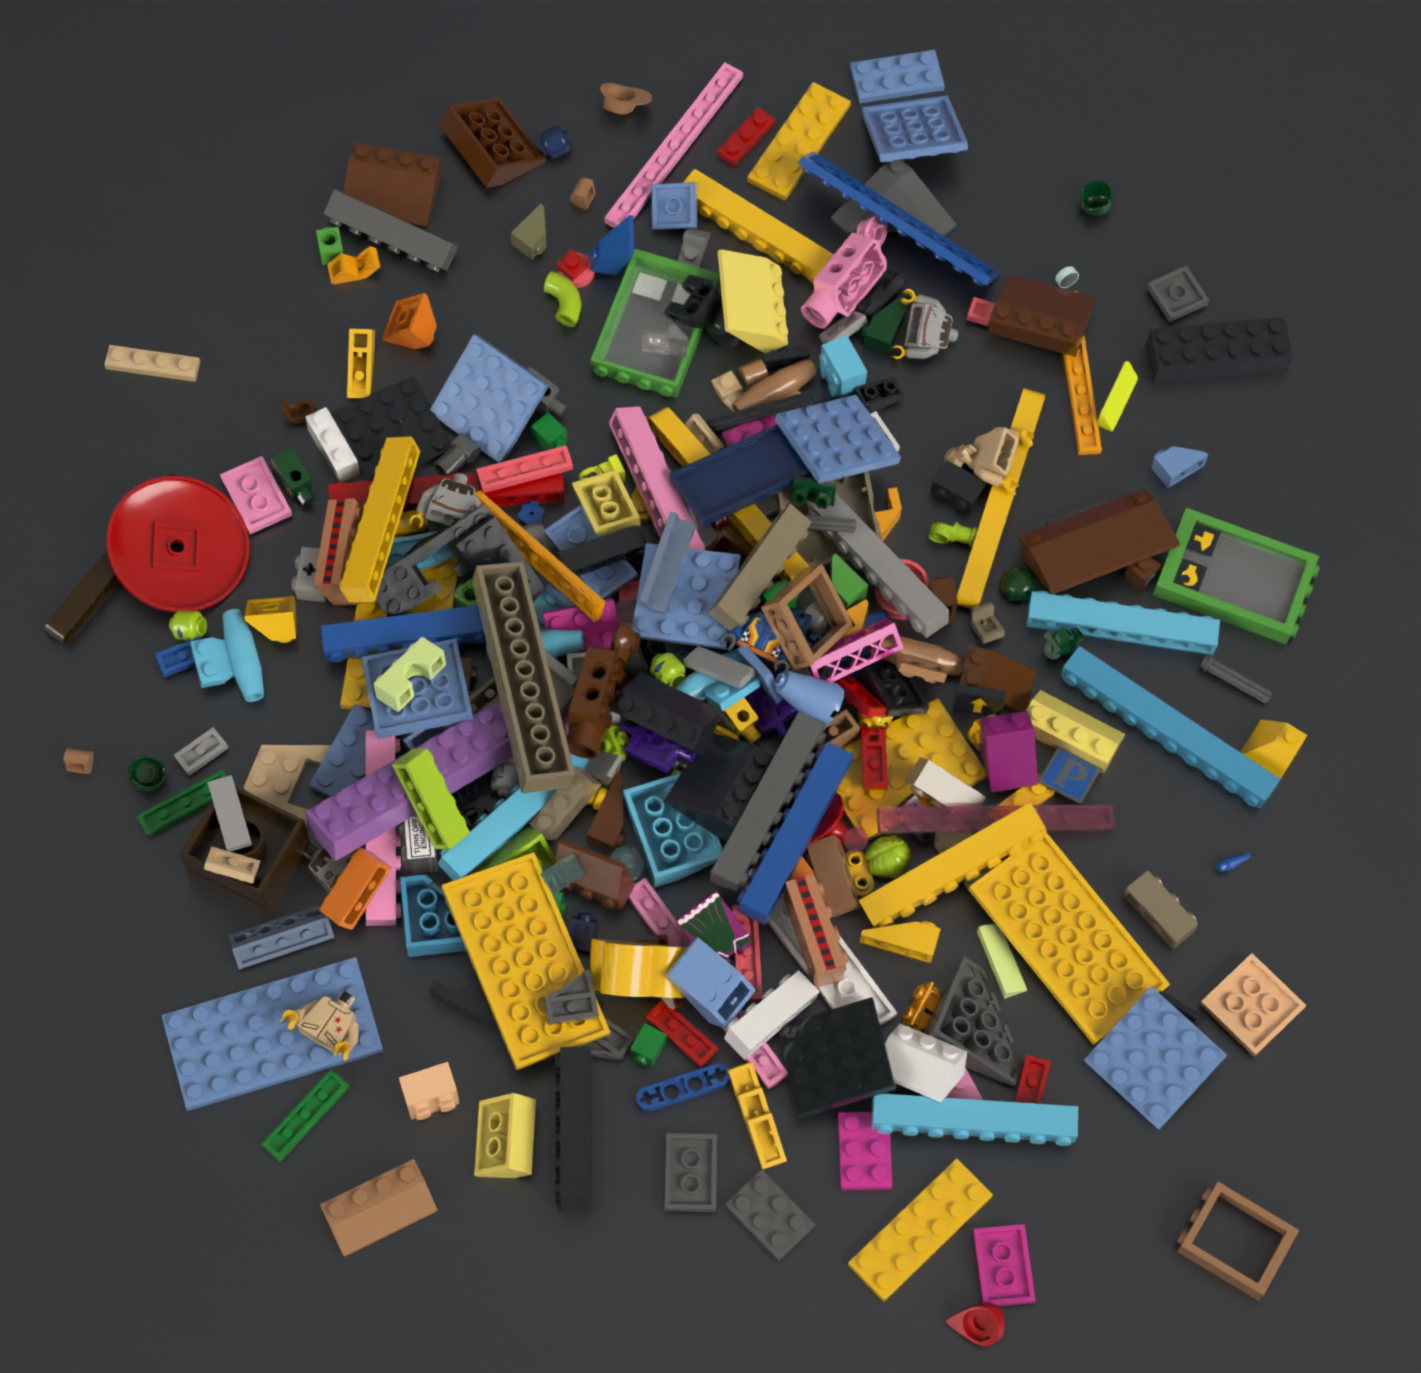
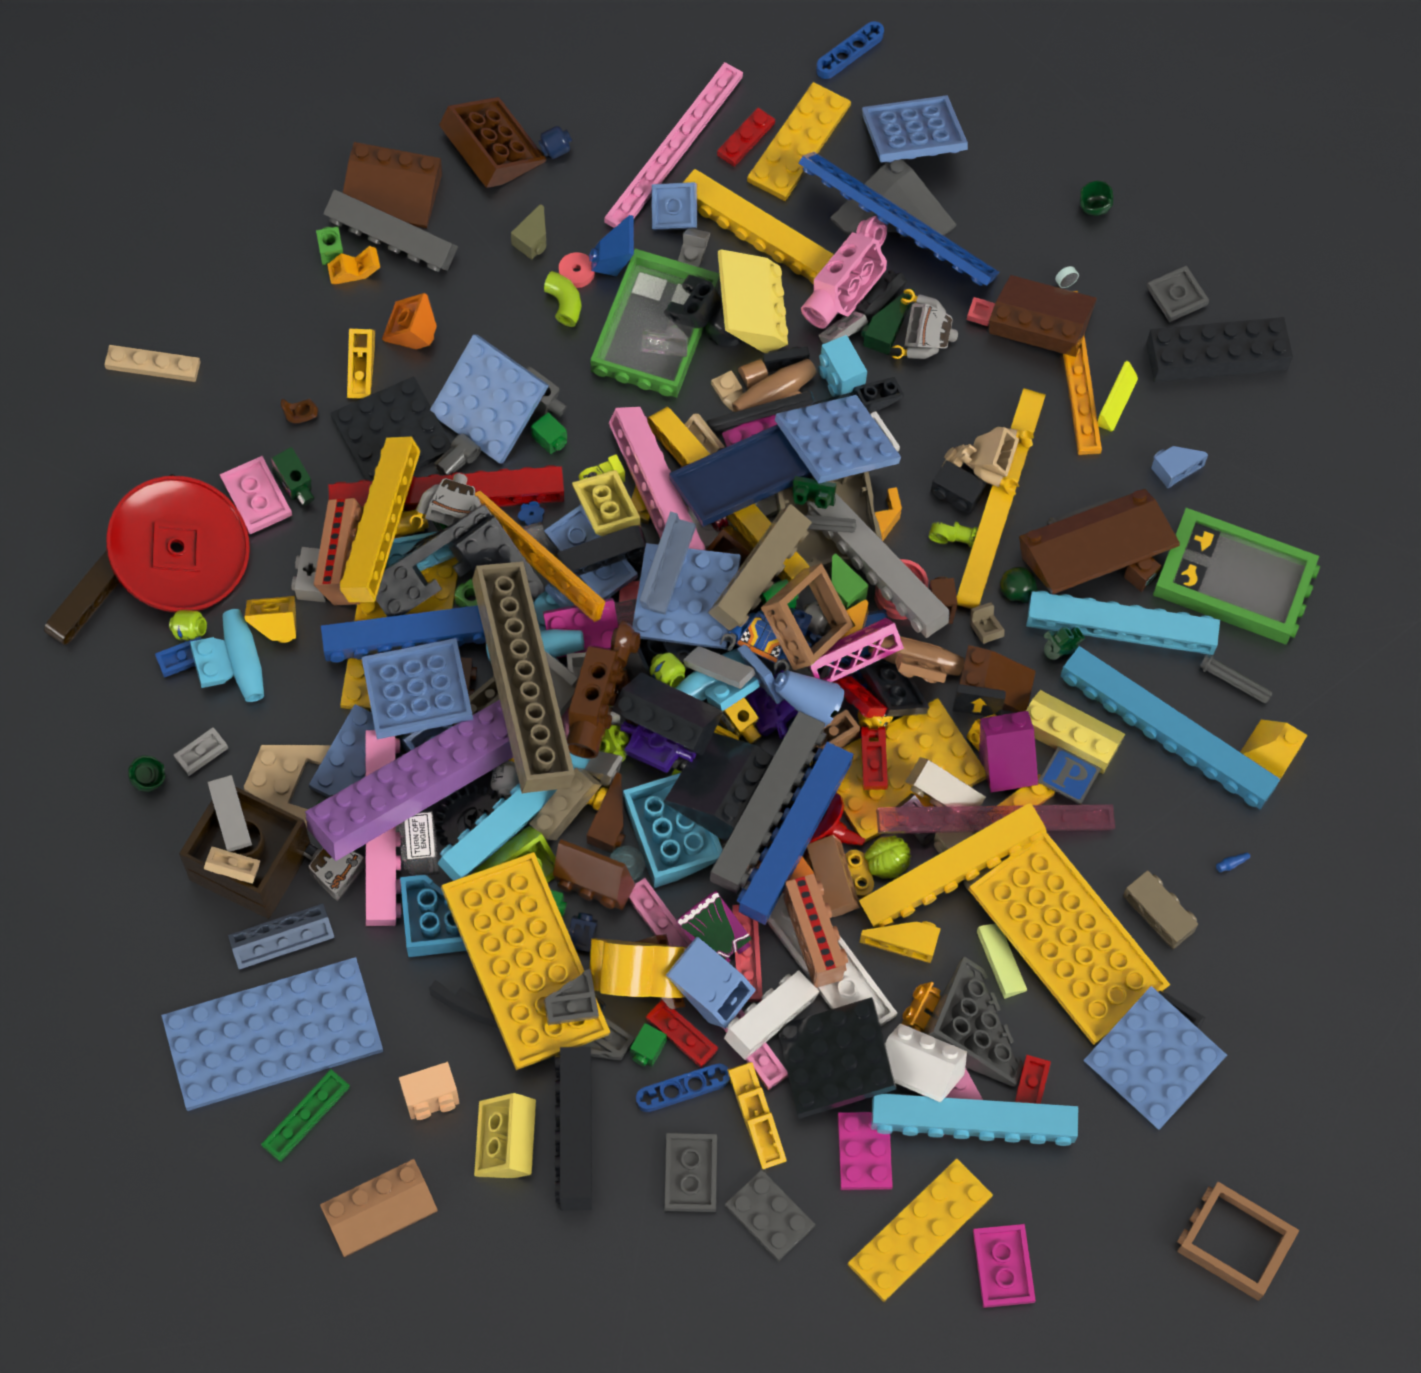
medium nougat brick [63,748,94,774] -> none
green tile [136,769,227,838] -> none
tan torso [280,991,359,1060] -> none
white brick [305,407,360,482] -> none
orange brick [319,847,392,930] -> none
yellowish green arch [373,637,446,712] -> none
lime brick [392,748,470,849] -> none
coral plate [476,445,573,493] -> none
clear light blue panel [540,853,585,895] -> none
red plate [556,249,588,281] -> none
medium nougat brick [570,178,596,210] -> none
medium nougat piece [600,83,652,115] -> none
clear pink tile [843,827,868,852] -> none
medium blue plate [850,50,945,104] -> none
red piece [945,1302,1005,1346] -> none
light nougat plate [1200,953,1307,1057] -> none
none -> blue beam [816,21,884,79]

